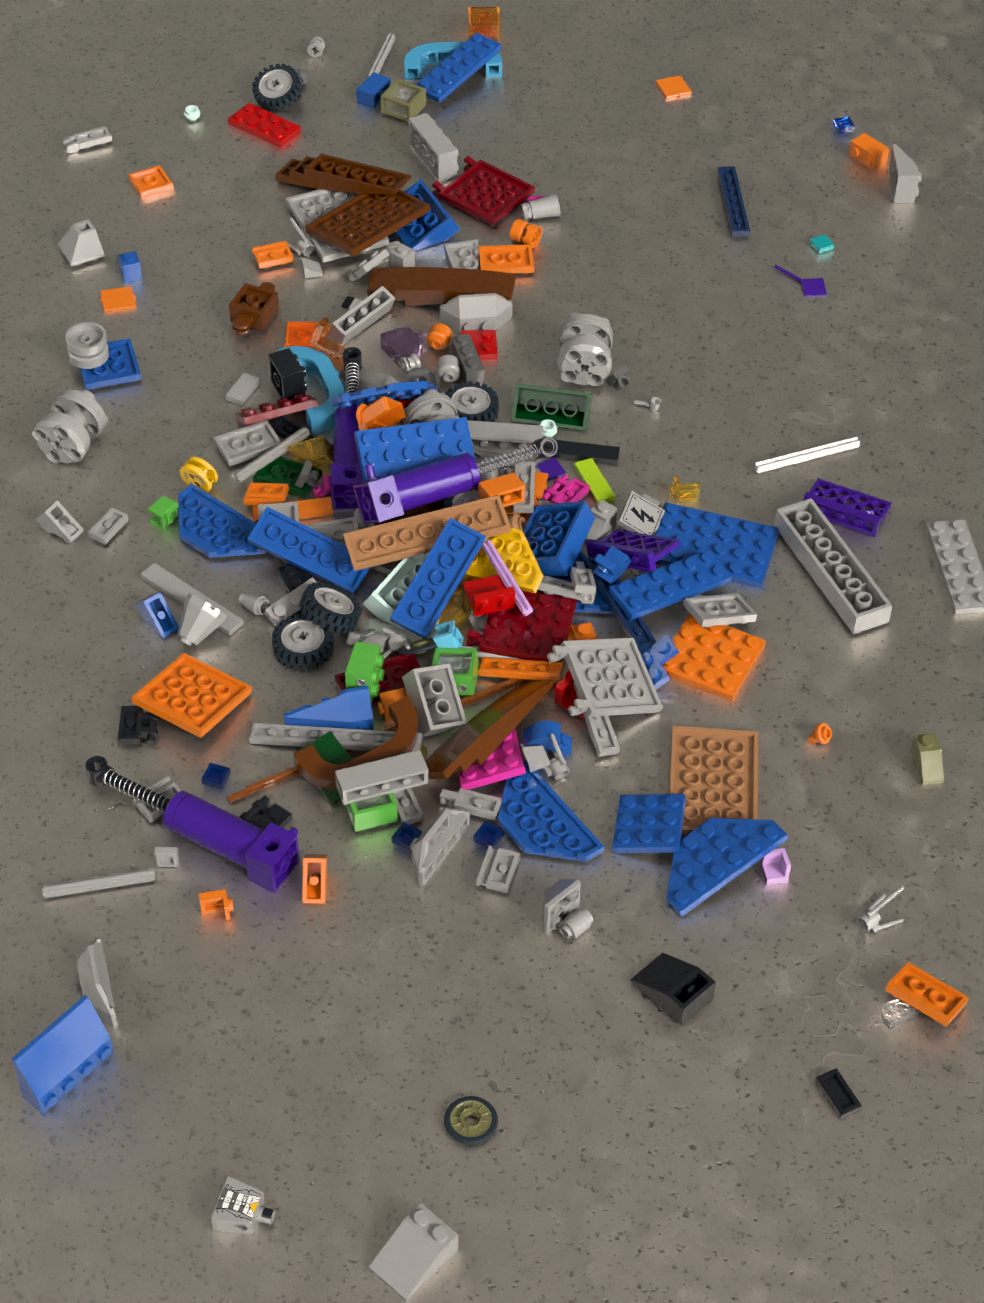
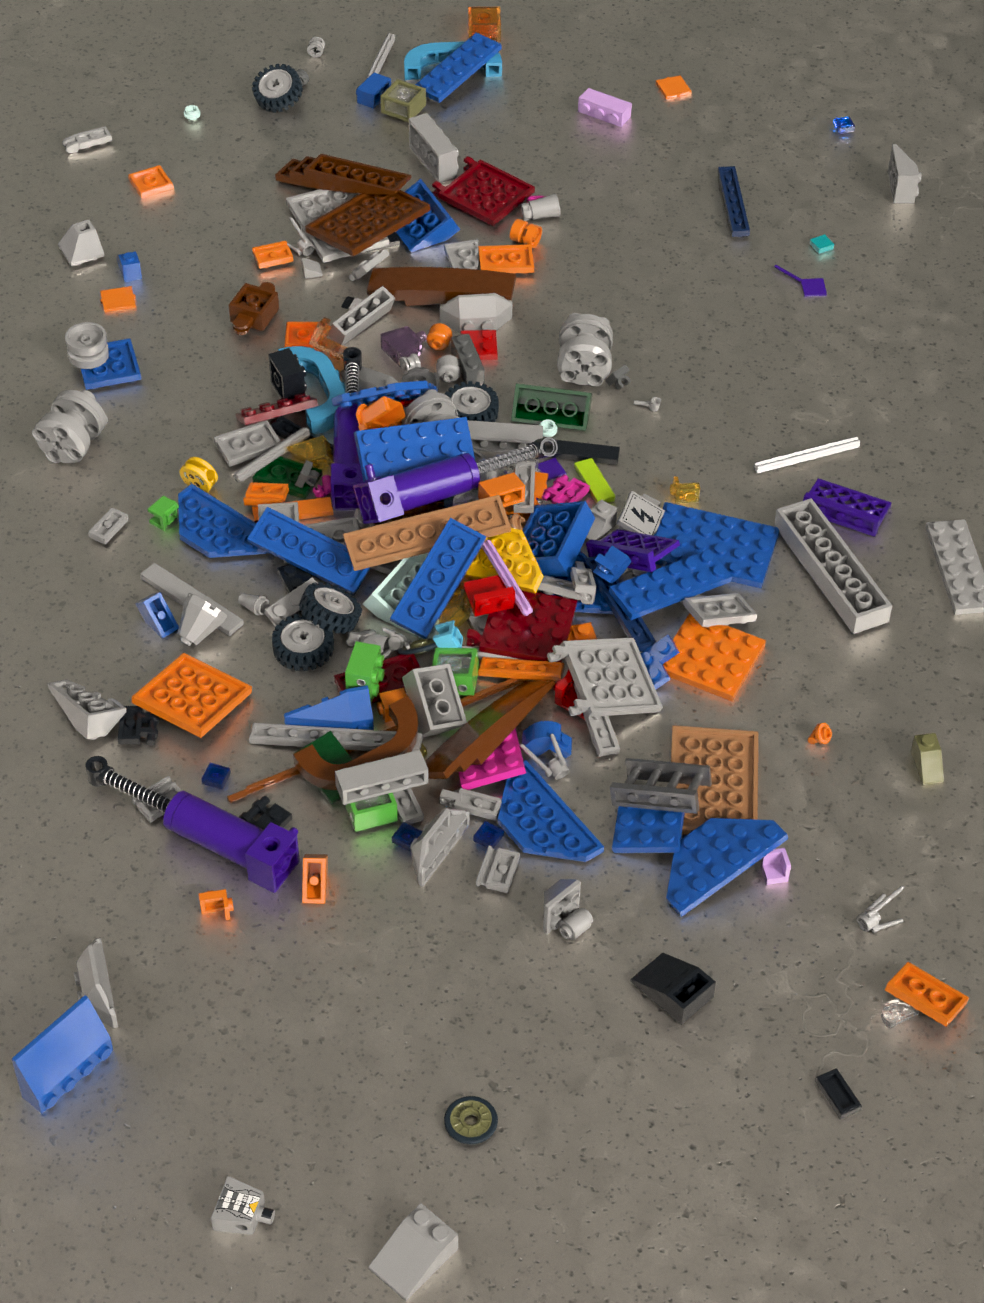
light grey arch [35,500,84,544] -> none
light grey axle [42,868,155,899] -> none
light grey tile [154,847,180,867] -> none
light grey tile [225,373,261,406] -> none
red plate [228,103,301,148] -> none
light grey brick [390,243,415,267] -> none
light grey slope [522,746,551,772] -> none
orange brick [848,133,889,170] -> none
none -> light grey wedge [48,679,126,740]
none -> lavender brick [578,88,632,127]
none -> flat silver fence [610,758,712,814]

